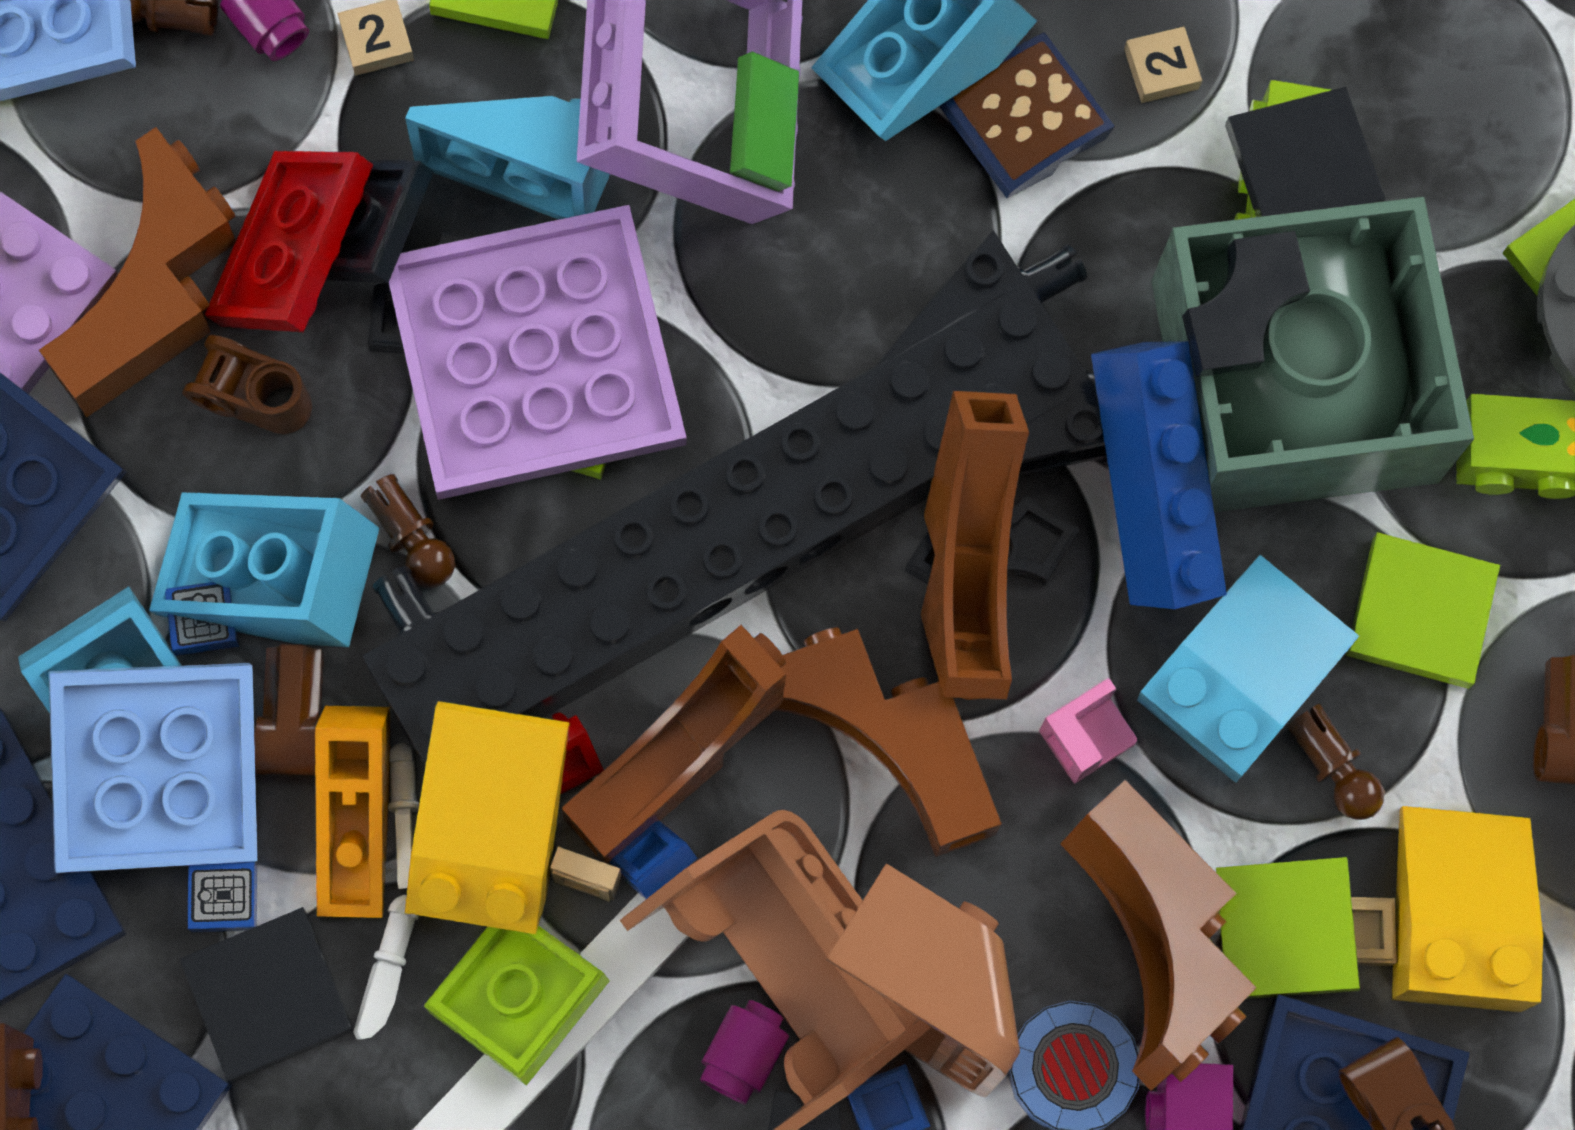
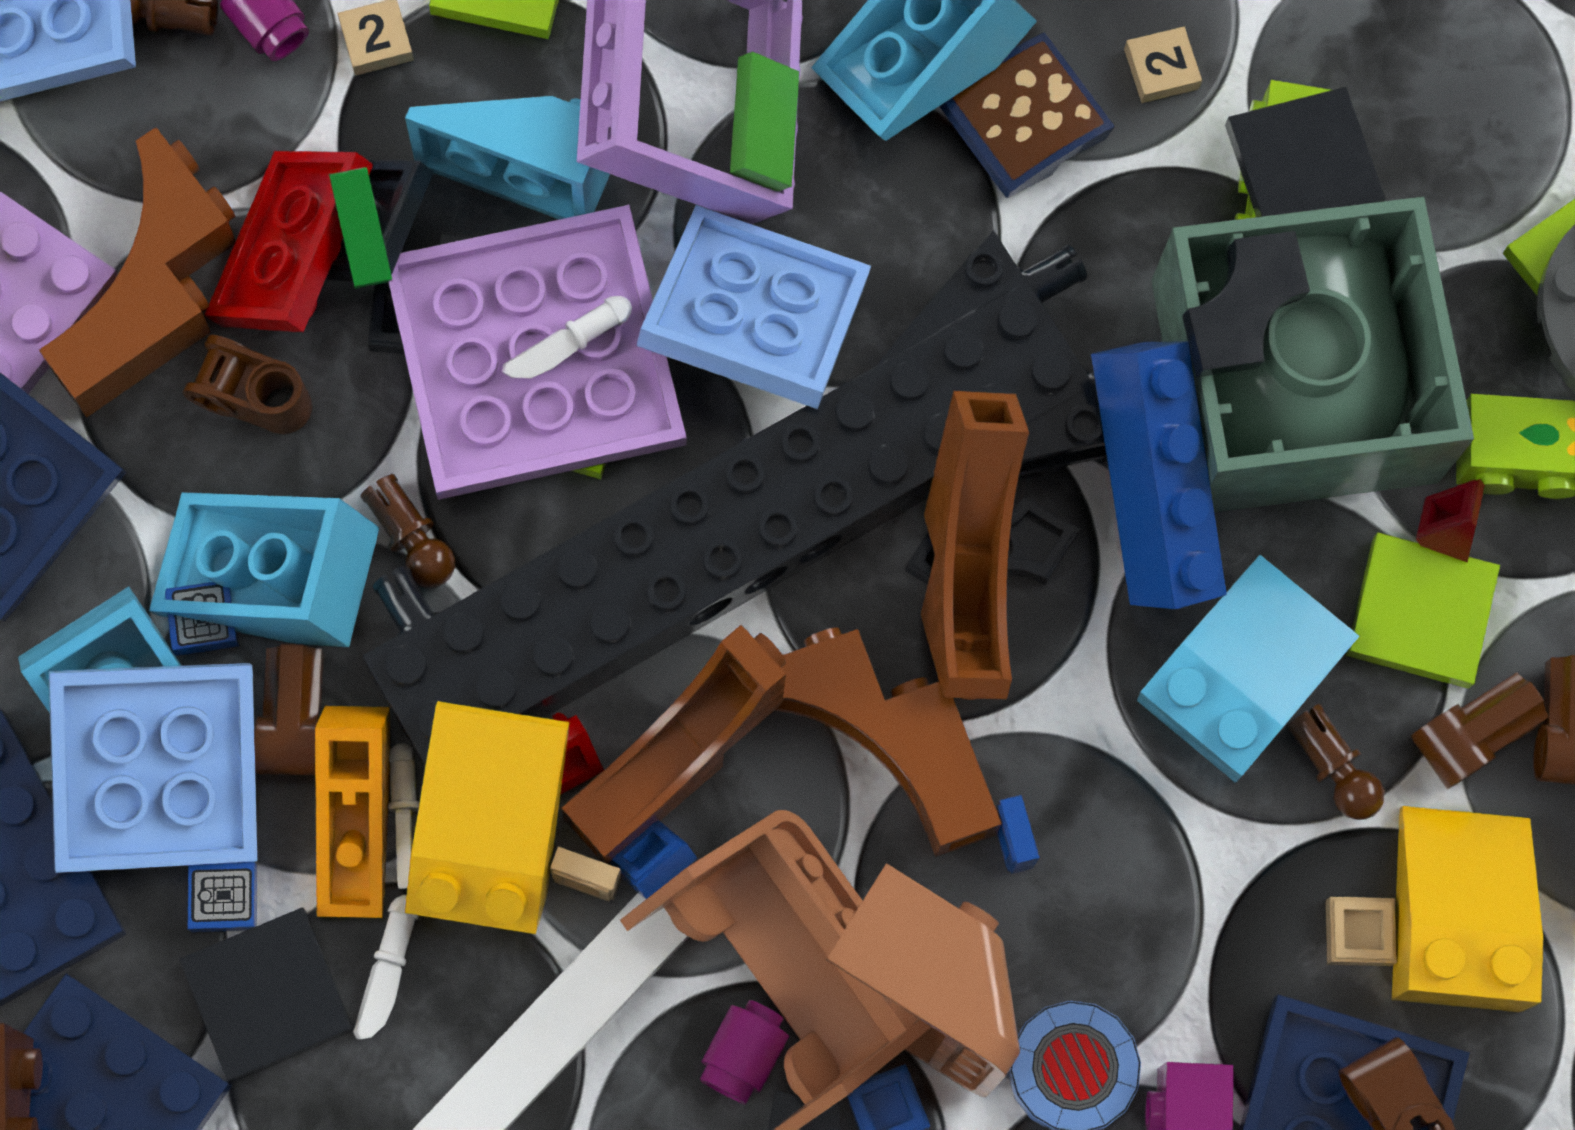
lime tile [424,925,610,1086] -> none
bright pink panel [1039,678,1137,784] -> none
arch [1060,780,1256,1091] -> none
lime tile [1216,857,1360,999] -> none
none -> green window [329,167,393,289]
none -> white piece [502,296,632,378]
none -> light blue plate [637,205,871,409]
none -> blue tile [996,795,1040,874]
none -> reddish brown piece [1410,672,1549,790]
none -> dark red slope [1416,479,1485,563]

